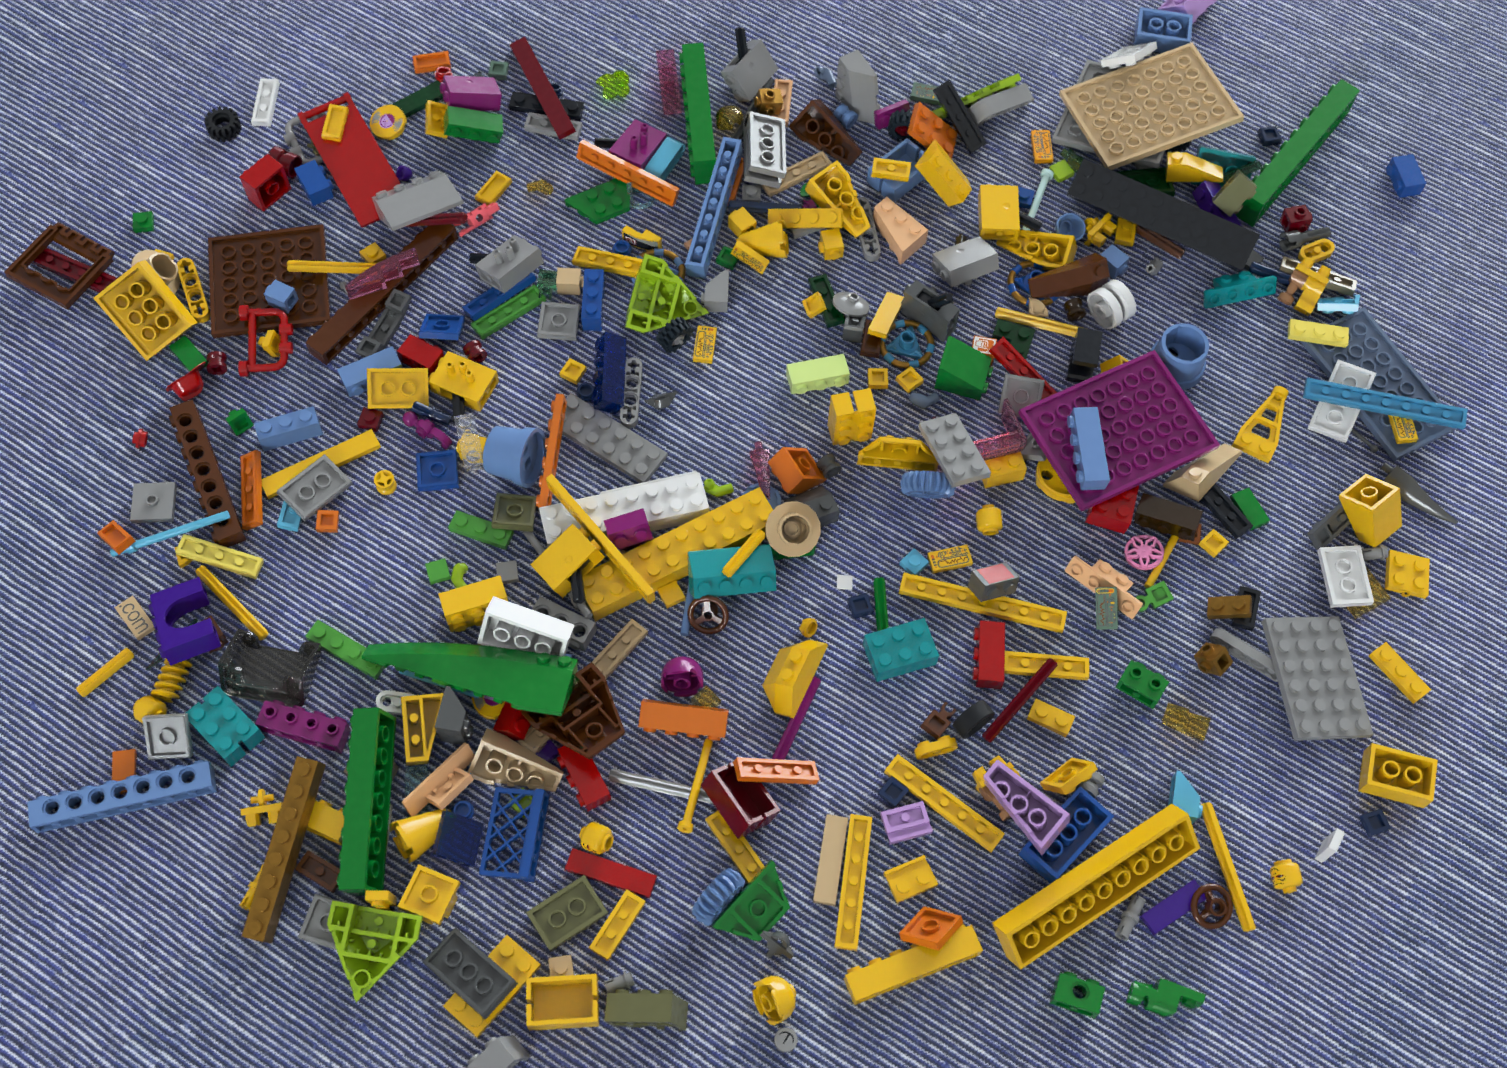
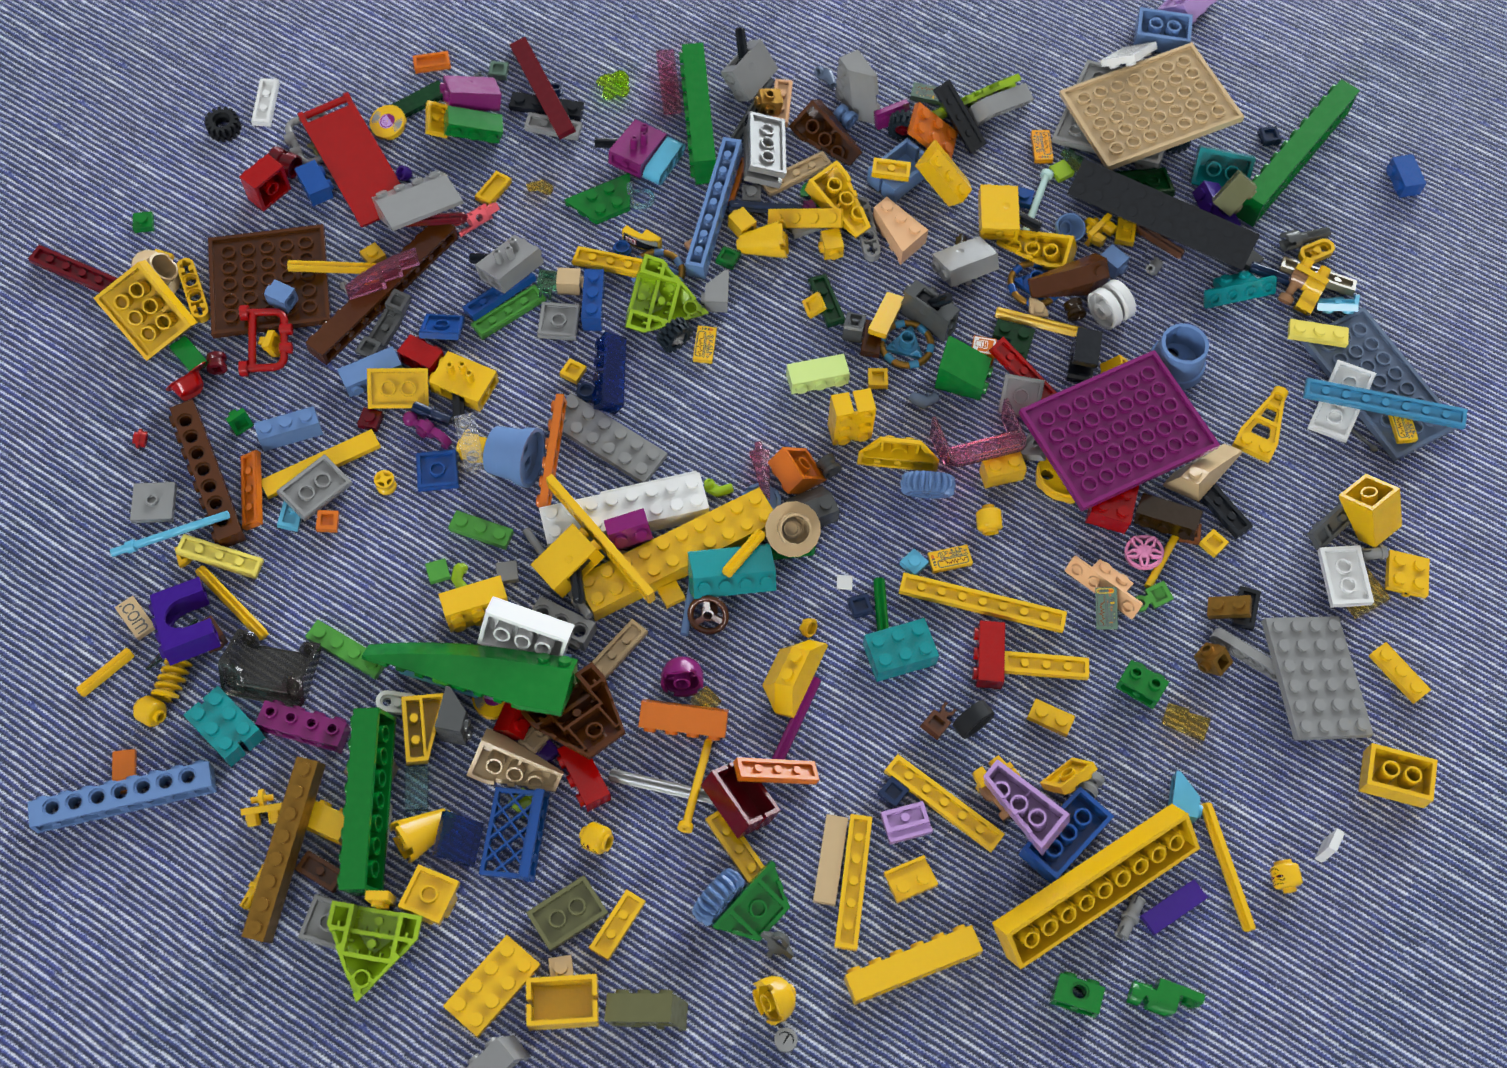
reddish brown hinge [4,222,115,310] -> none
orange tile [97,520,136,555] -> none
light grey tile [142,713,194,760] -> none
yellow tile [321,104,349,142] -> none
light nougat bracket [402,742,475,816] -> none
dark grey tile [423,928,518,1020] -> none
red plate [434,67,453,82] -> none
blue plate [452,800,474,823] -> none
dark red wheel [463,340,487,363] -> none
olive tile [492,493,537,532] -> none
red tile [565,848,657,899] -> none
orange plate [576,140,680,207] -> none
light grey pin [604,971,635,993] -> none
light grey beam [620,357,643,429] -> none
dark grey piece [644,391,677,409] -> none
clear yellow hair [716,105,744,130] -> none
yellow tile [730,240,770,274] -> none
light grey dish [832,292,870,317] -> none
yellow plate [896,366,924,394] -> none
orange plate [899,906,963,951] -> none
yellow plate [914,735,958,760] -> none
light grey plate [918,413,991,488] -> none
dark grey brick [967,562,1020,602] -> none
dark red axle [982,658,1058,743] -> none
medium blue brick [1067,407,1110,490] -> none
yellow slope [1166,152,1224,182] -> none
reddish brown piece [1190,883,1233,929] -> none
clear green tile [1223,160,1262,182] -> none
green tile [1230,487,1270,531] -> none
dark red brick [1280,205,1313,232] -> none
dark blue plate [1359,808,1392,838] -> none
dark grey piece [1381,462,1458,524] -> none

